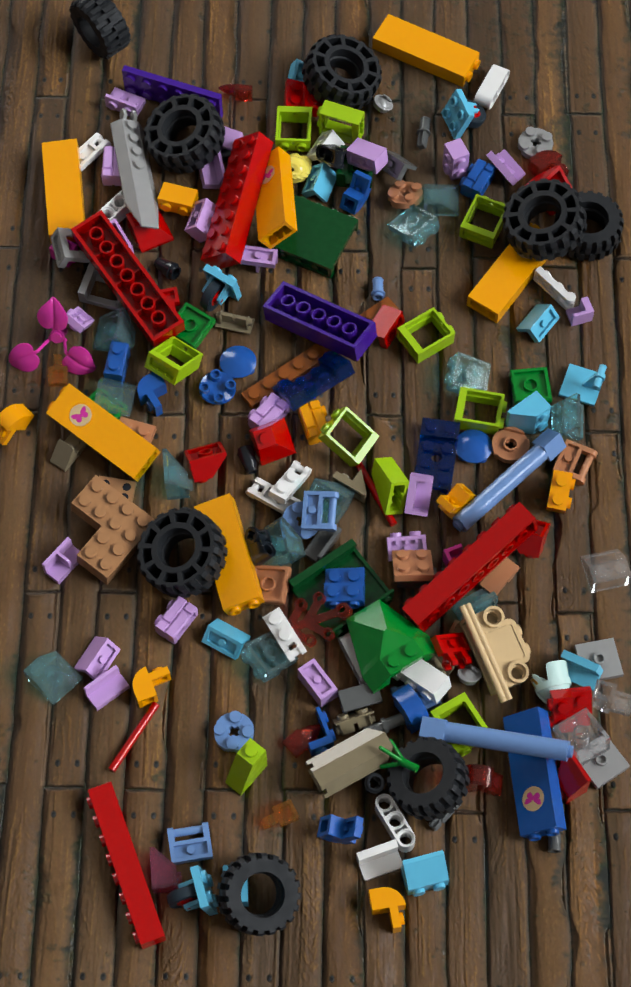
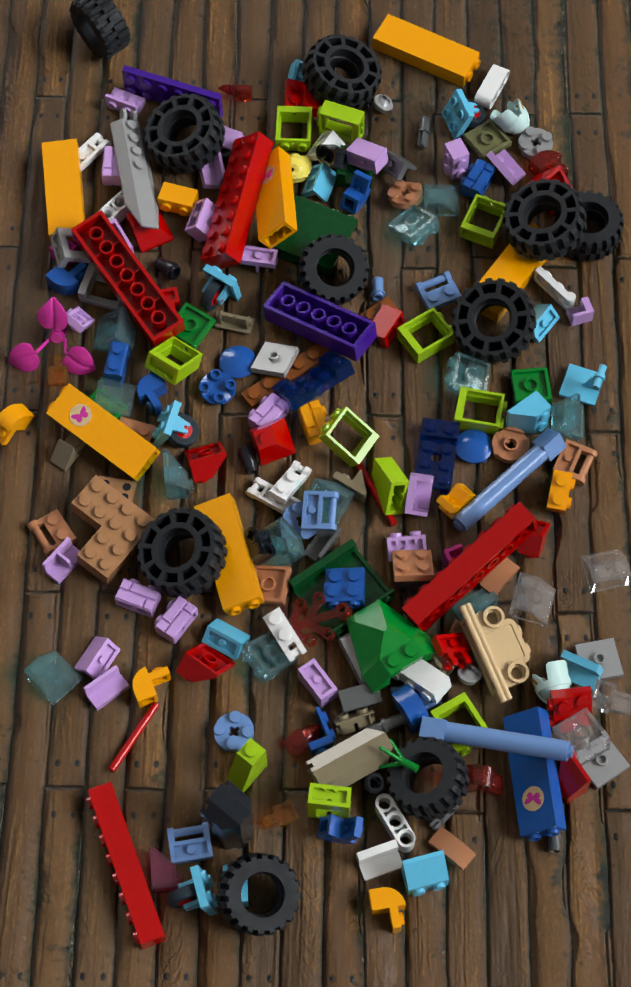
none -> nougat plate [27,509,77,557]
none -> blue brick [45,262,87,295]
none -> lavender brick [115,579,161,618]
none -> medium azure plate [152,400,199,448]
none -> red slope [176,643,236,683]
none -> black brick [200,780,254,850]
none -> light grey plate [251,342,300,378]
none -> black tyre [297,233,370,306]
none -> lime window [307,783,352,819]
none -> medium blue plate [415,271,462,310]
none -> nougat slope [428,827,476,870]
none -> black tyre [451,278,537,364]
none -> olive plate [463,119,512,161]
none -> light aqua helmet [490,98,530,134]
none -> clear slope [508,572,556,626]

